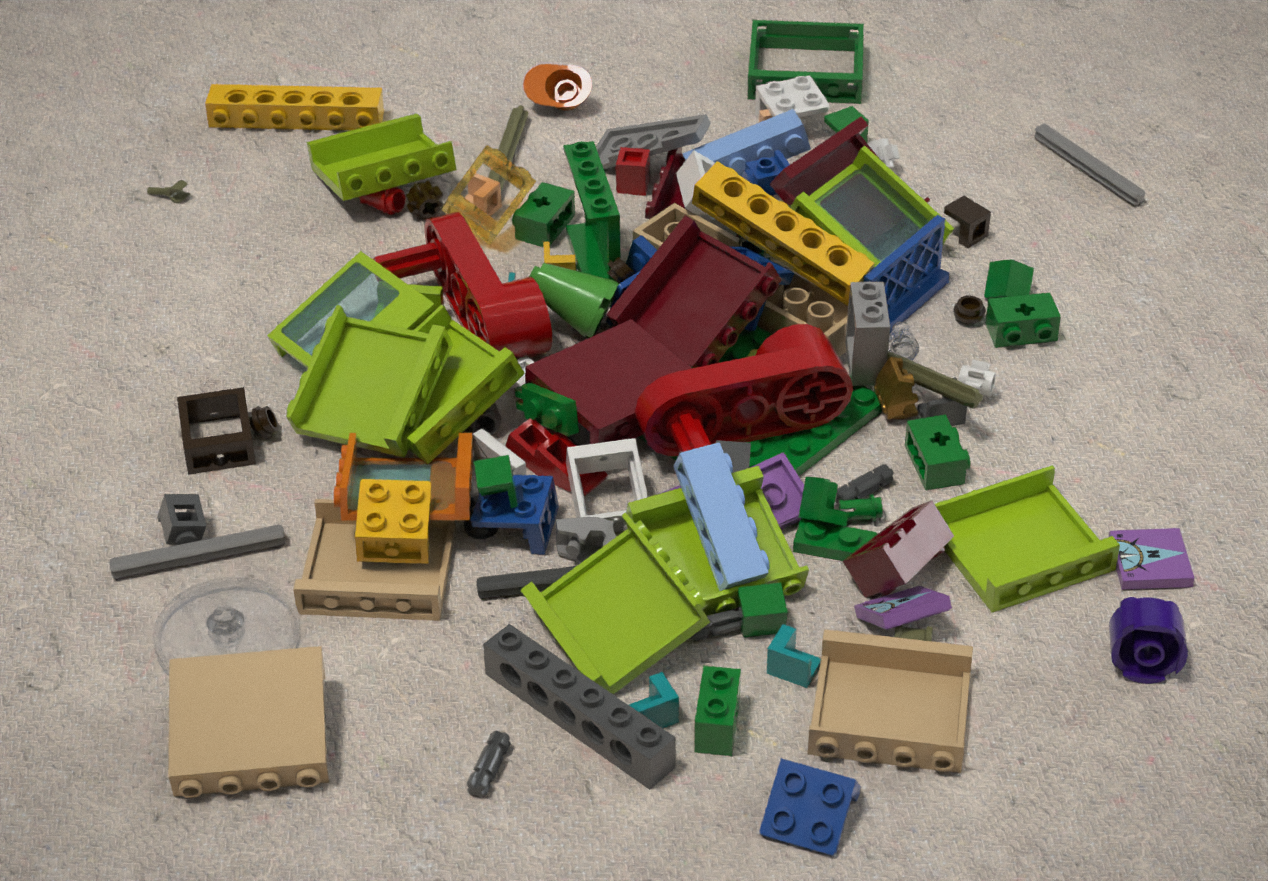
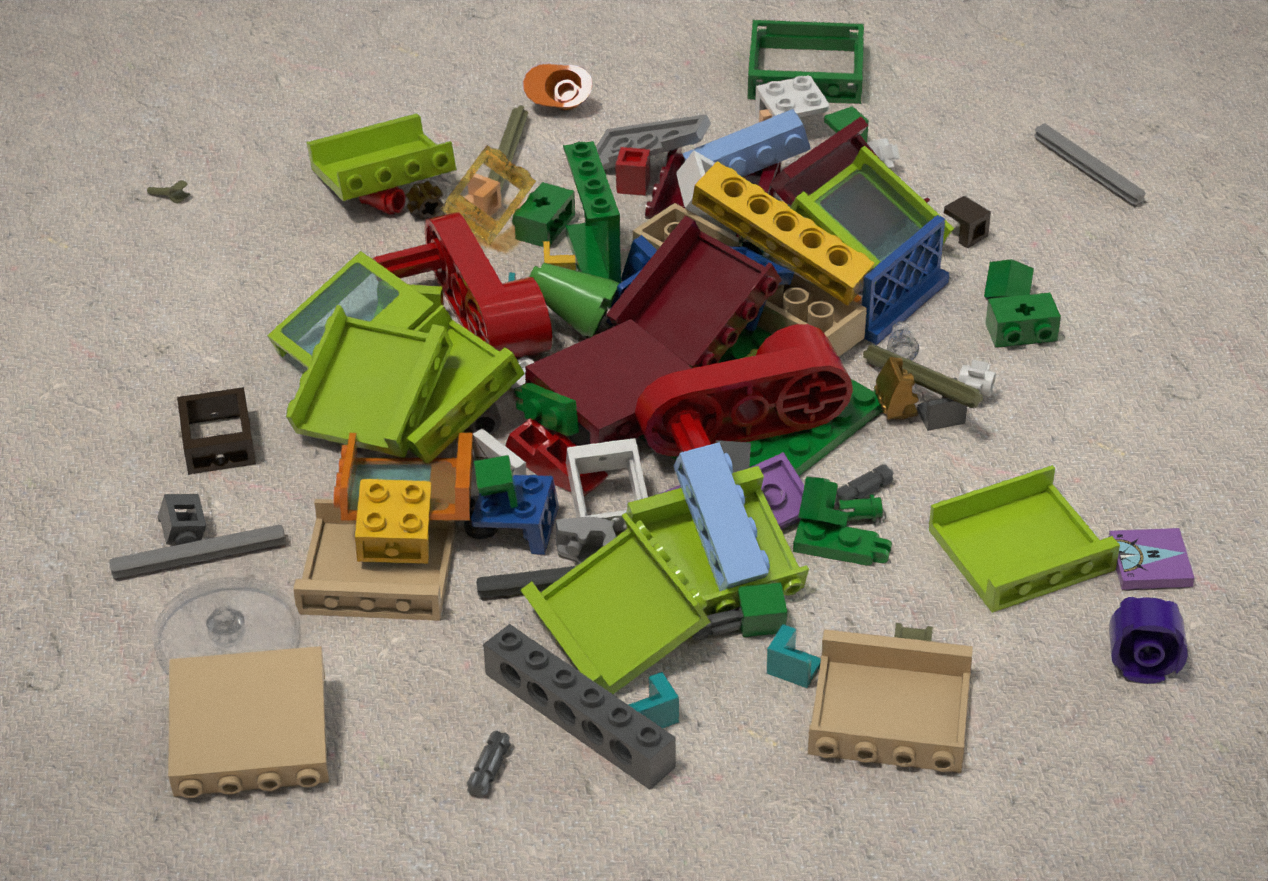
yellow brick [205,84,384,131] -> none
dark brown plate [249,406,279,439] -> none
dark brown plate [607,257,636,284] -> none
green brick [694,665,741,756] -> none
blue brick [742,150,790,196] -> none
blue bracket [759,758,861,856] -> none
wedge [842,500,954,597] -> none
light grey window [845,282,890,386] -> none
medium lavender tile [854,586,952,630] -> none
green brick [905,414,971,491] -> none
dark brown plate [953,295,986,324] -> none

